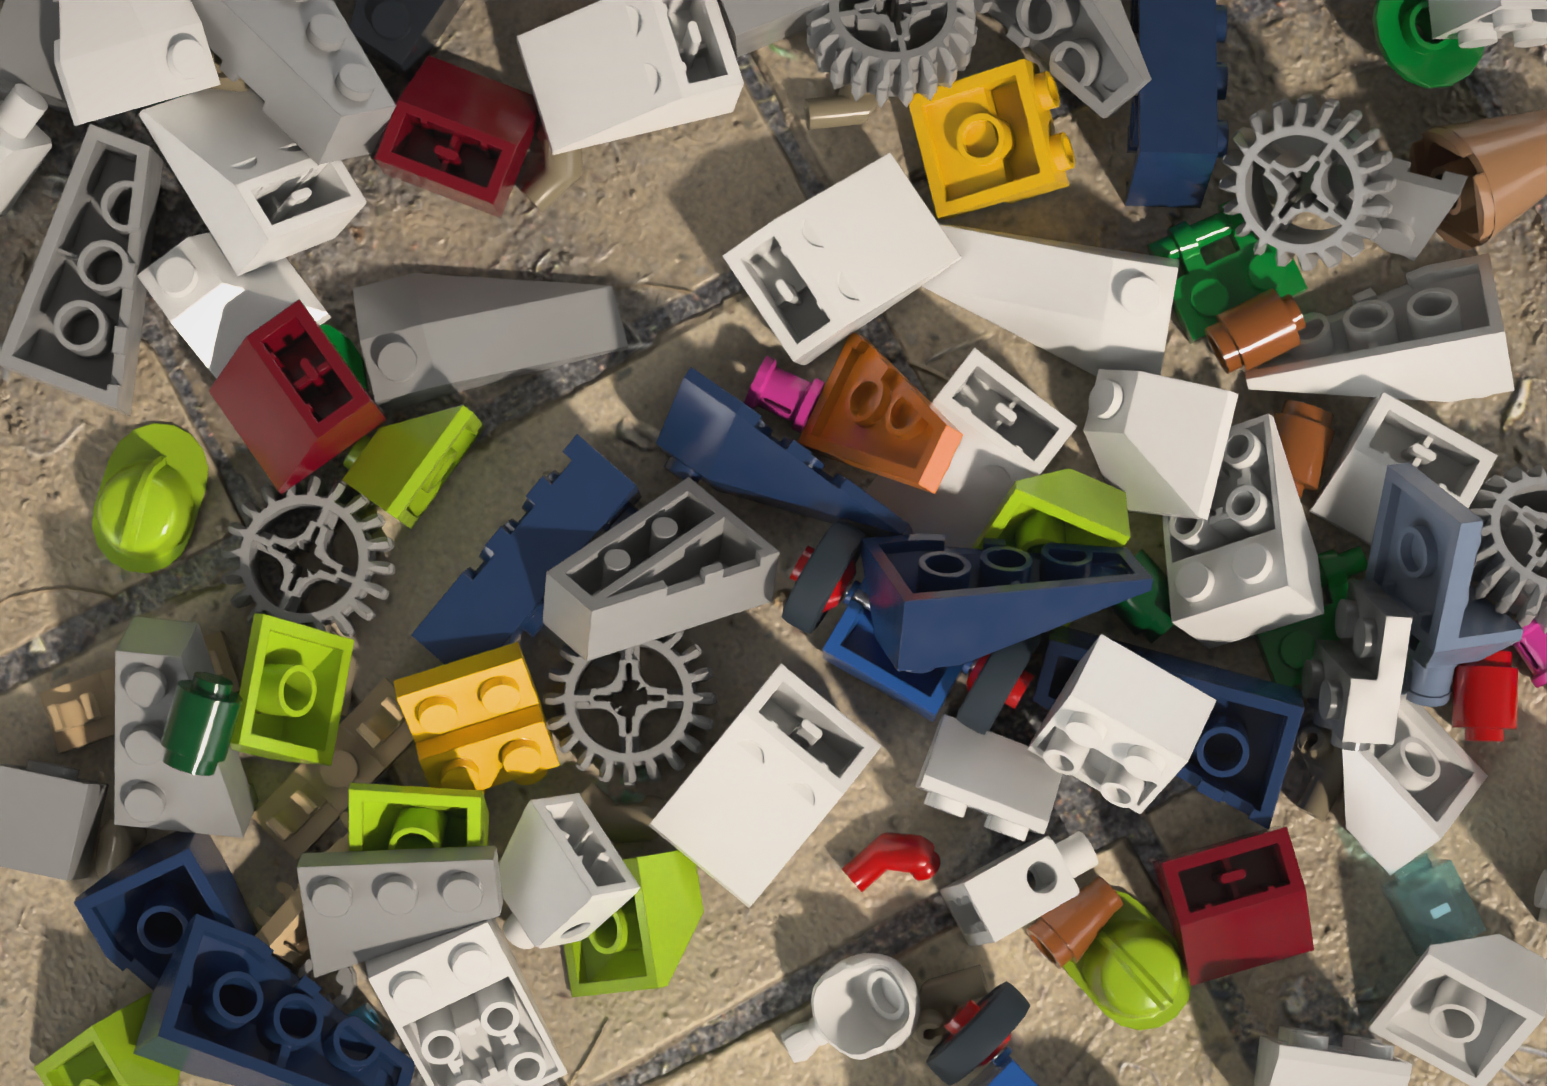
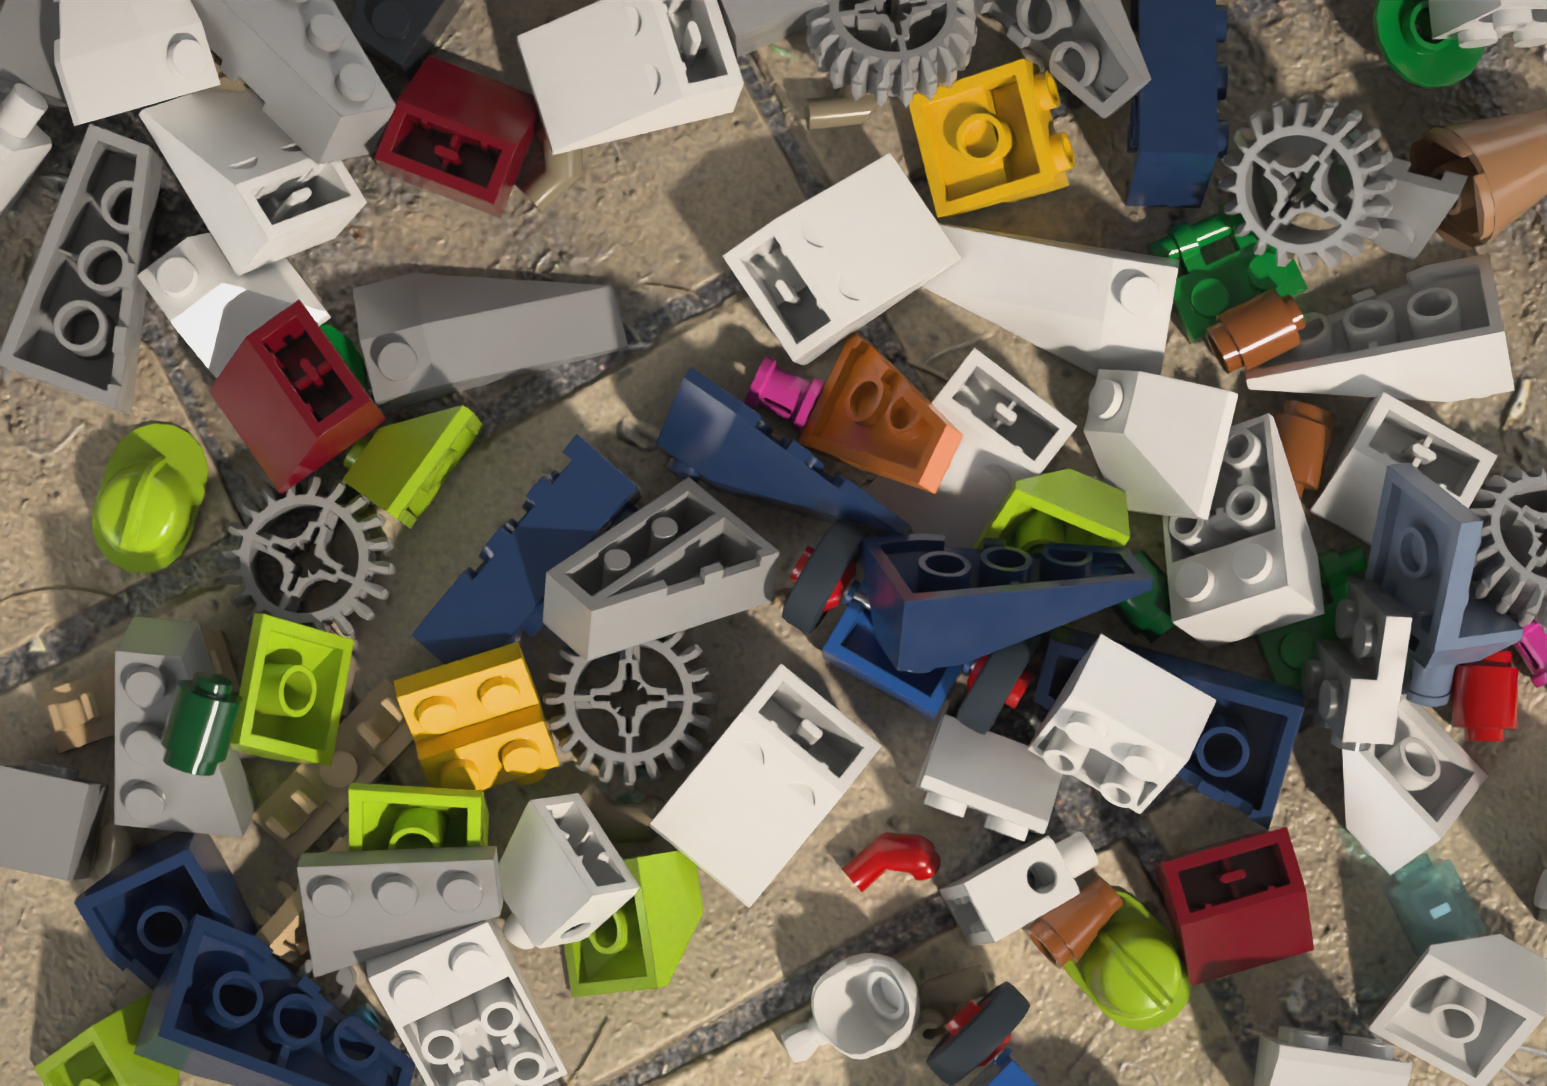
dark tan arm [1296,724,1344,822] -> none

